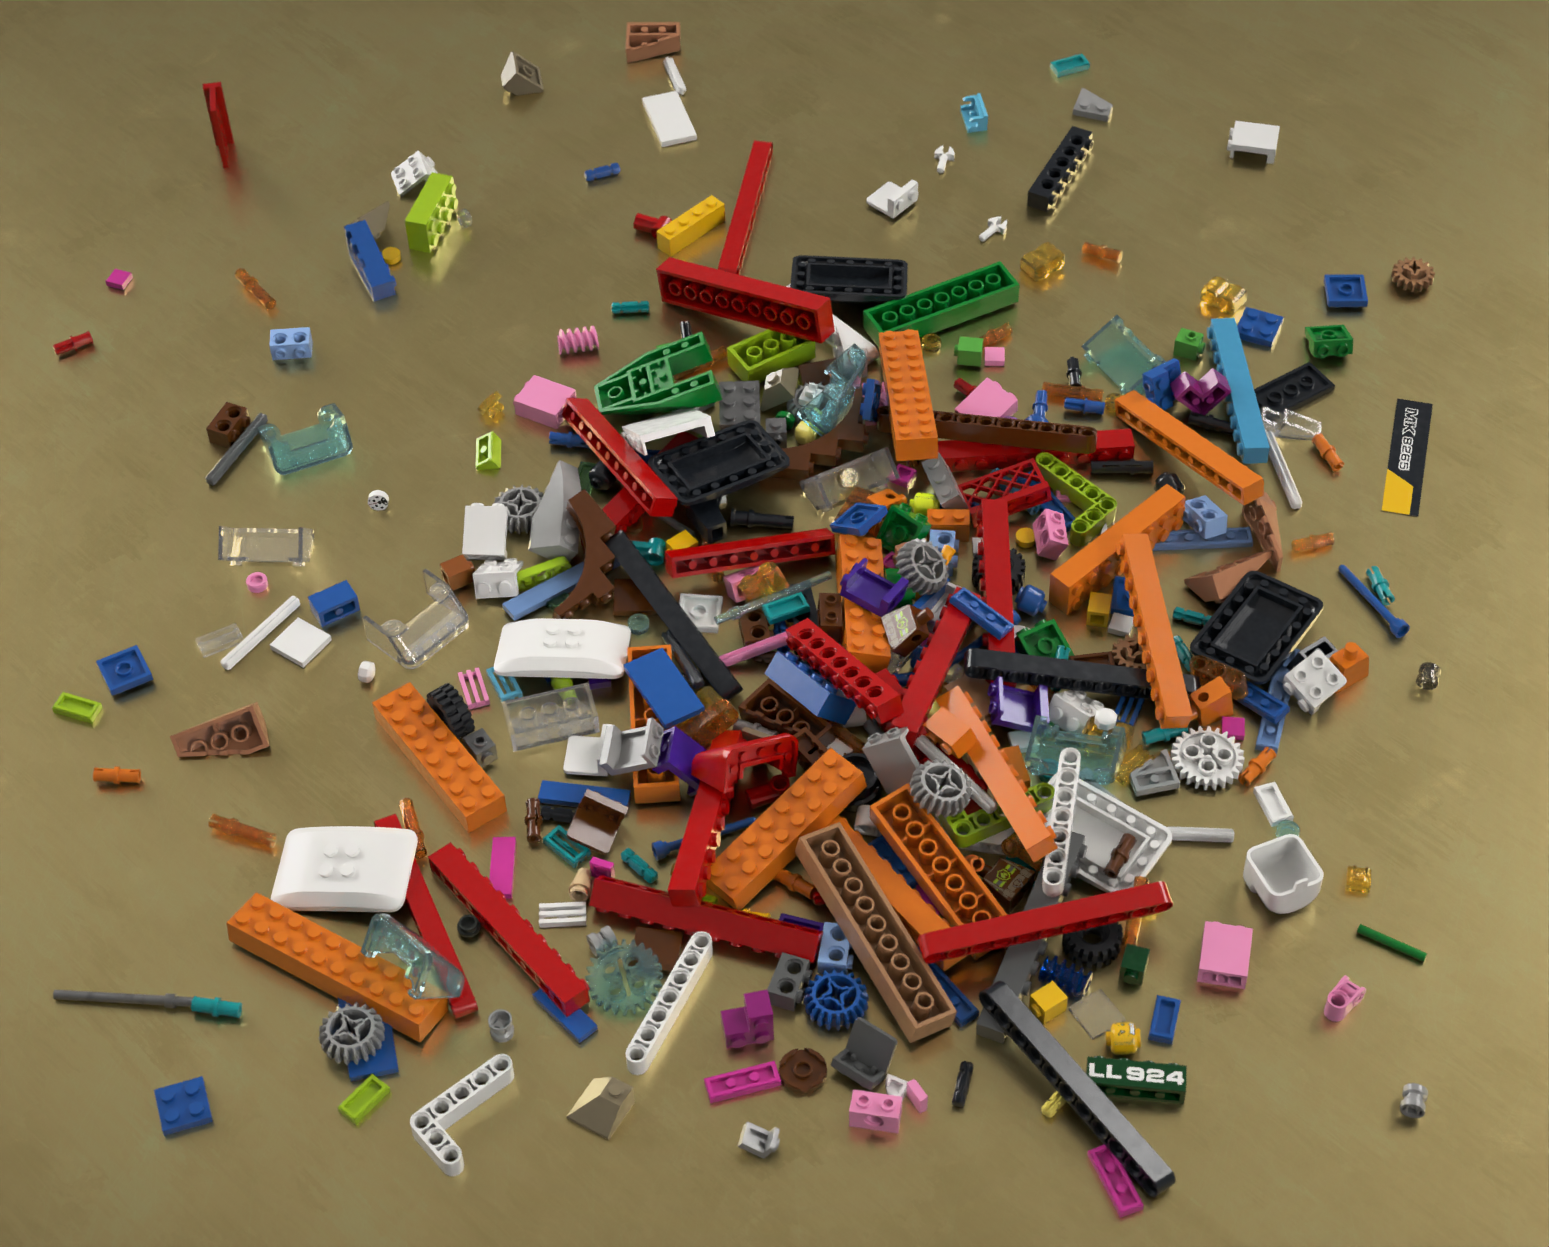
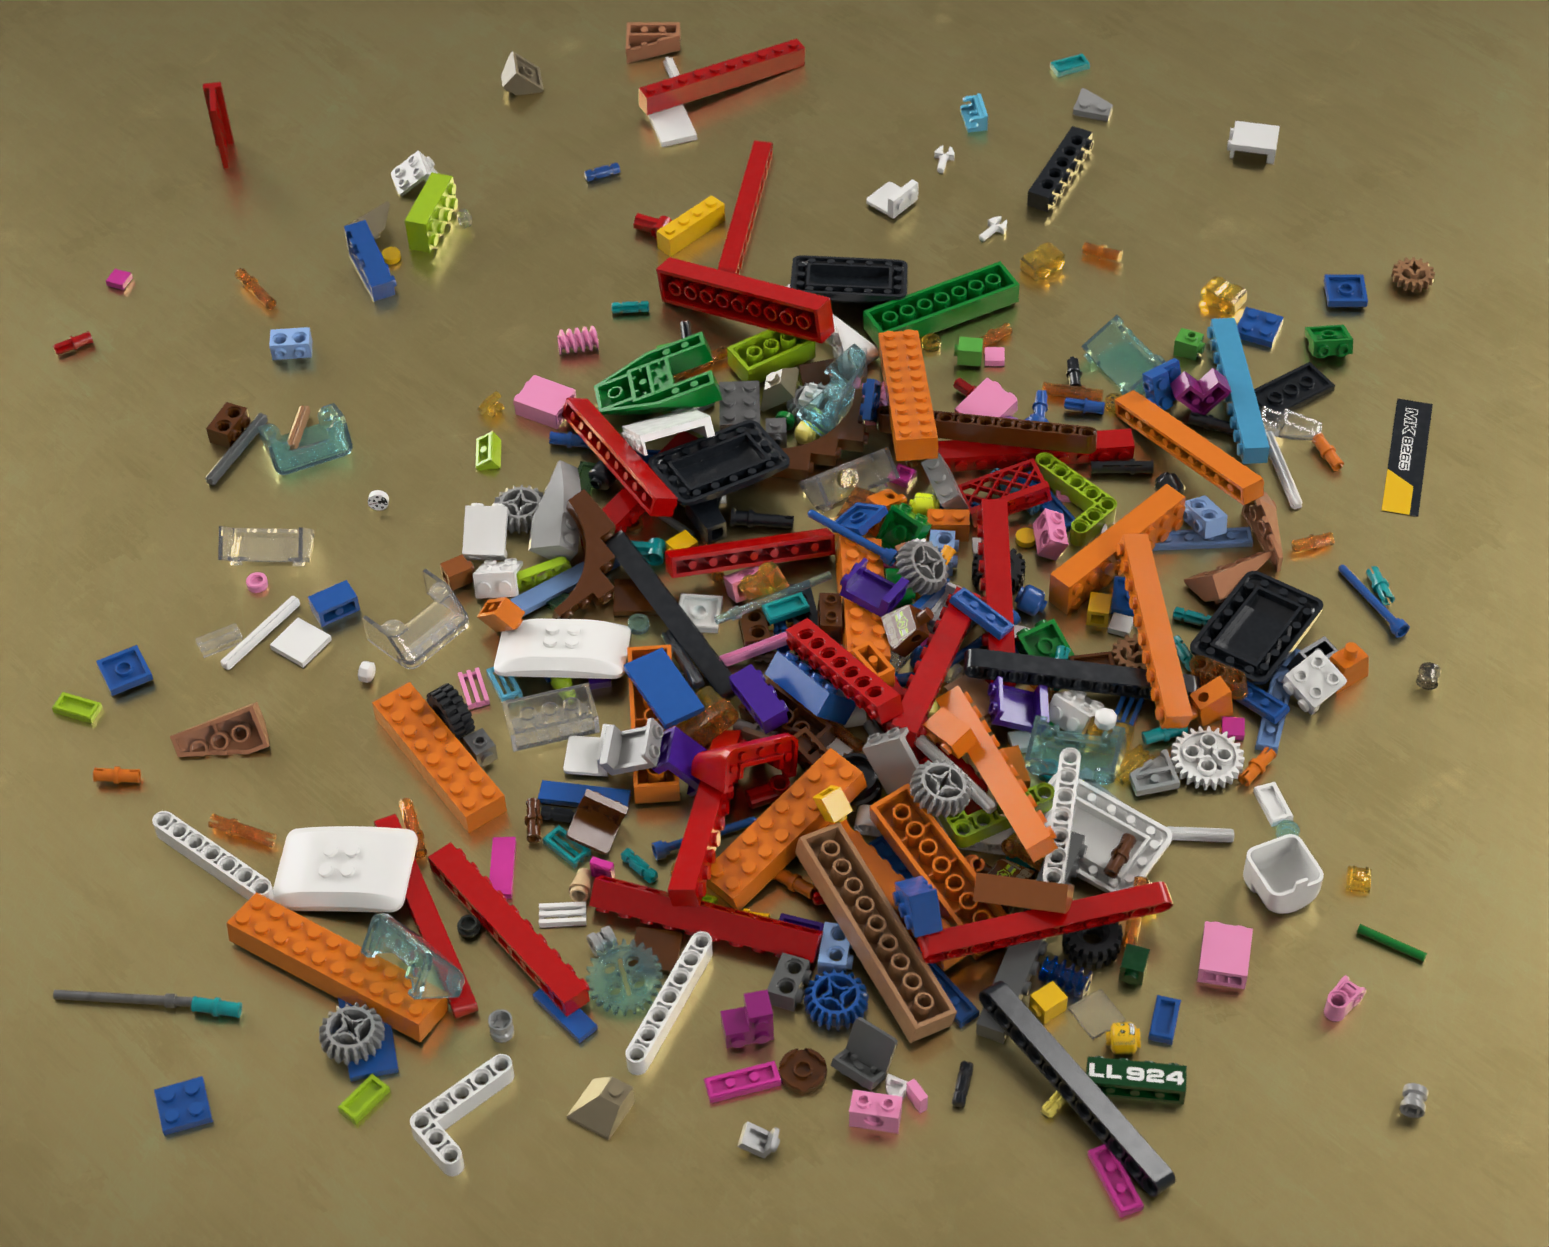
none -> white beam [152,811,274,900]
none -> medium nougat axle [286,405,311,451]
none -> orange brick [477,597,525,632]
none -> red brick [639,38,806,115]
none -> dark purple brick [729,664,789,734]
none -> blue piece [808,510,898,567]
none -> yellow brick [813,785,853,824]
none -> orange brick [851,640,895,687]
none -> blue wedge [892,876,943,938]
none -> dark orange brick [973,872,1075,913]

